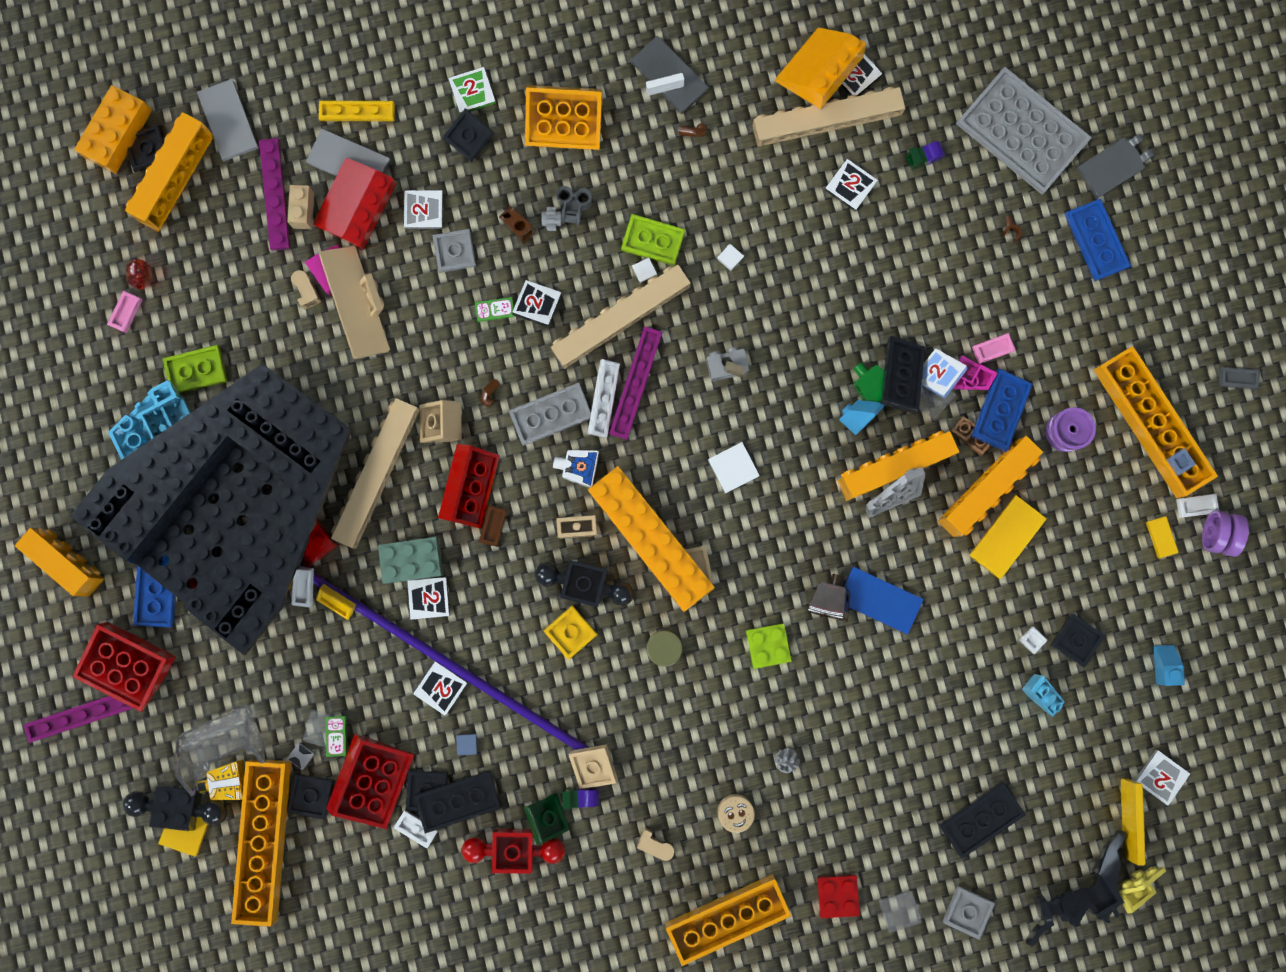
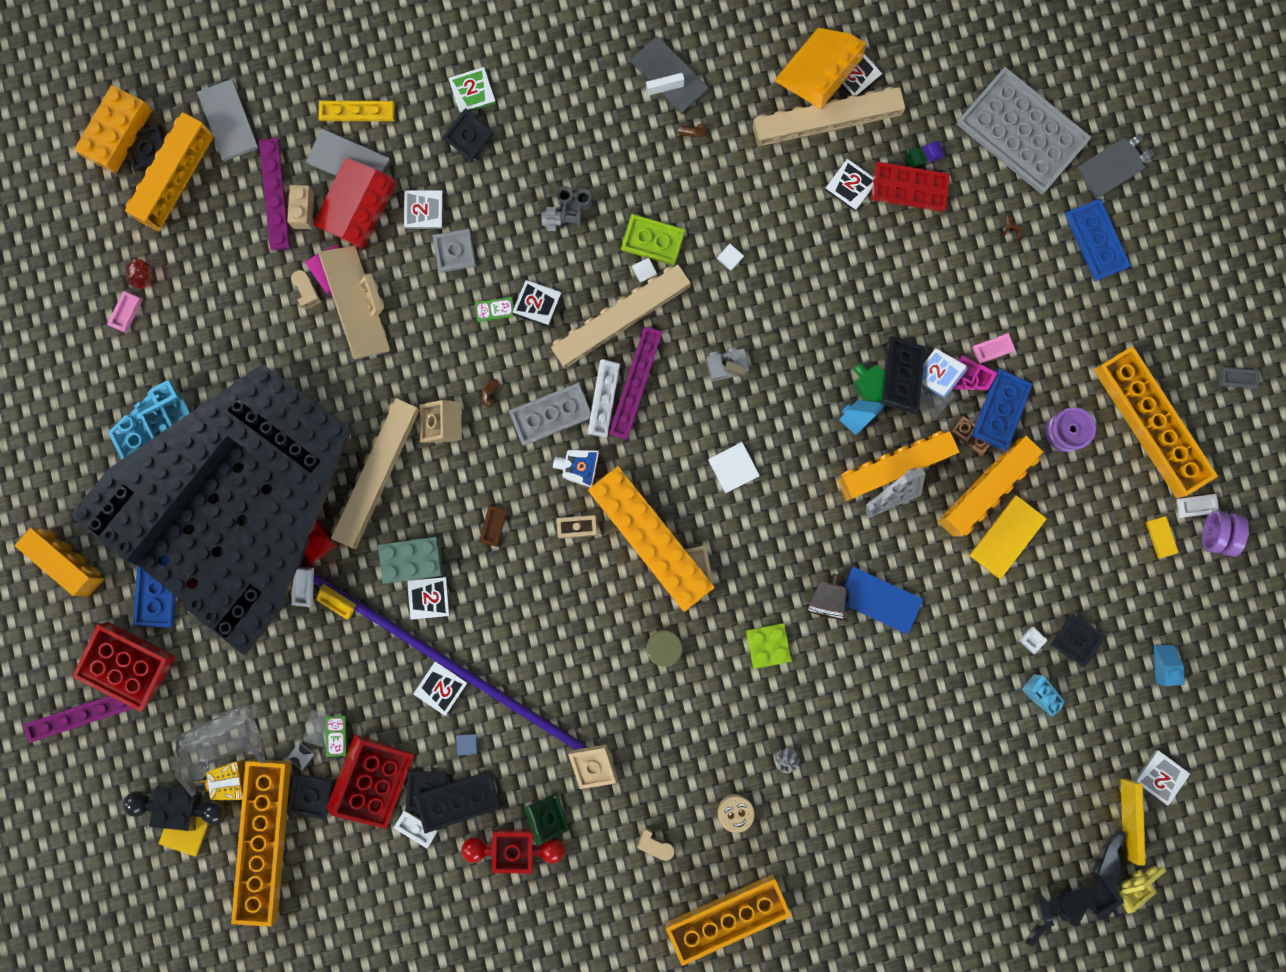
lime tile [162,345,228,394] -> none
red slope [438,444,500,529] -> none
reddish brown leg [499,206,535,244] -> none
light orange slope [525,85,603,150] -> none
black brick [534,560,634,608] -> none
yellow tile [543,605,598,660] -> none
leg [562,788,599,809] -> none
red plate [817,874,860,919] -> none
clear piece [878,890,922,933] -> none
black tile [939,781,1026,859] -> none
light grey tile [942,885,995,940] -> none
sand blue tile [1166,448,1196,476] -> none
none -> red plate [871,162,950,212]

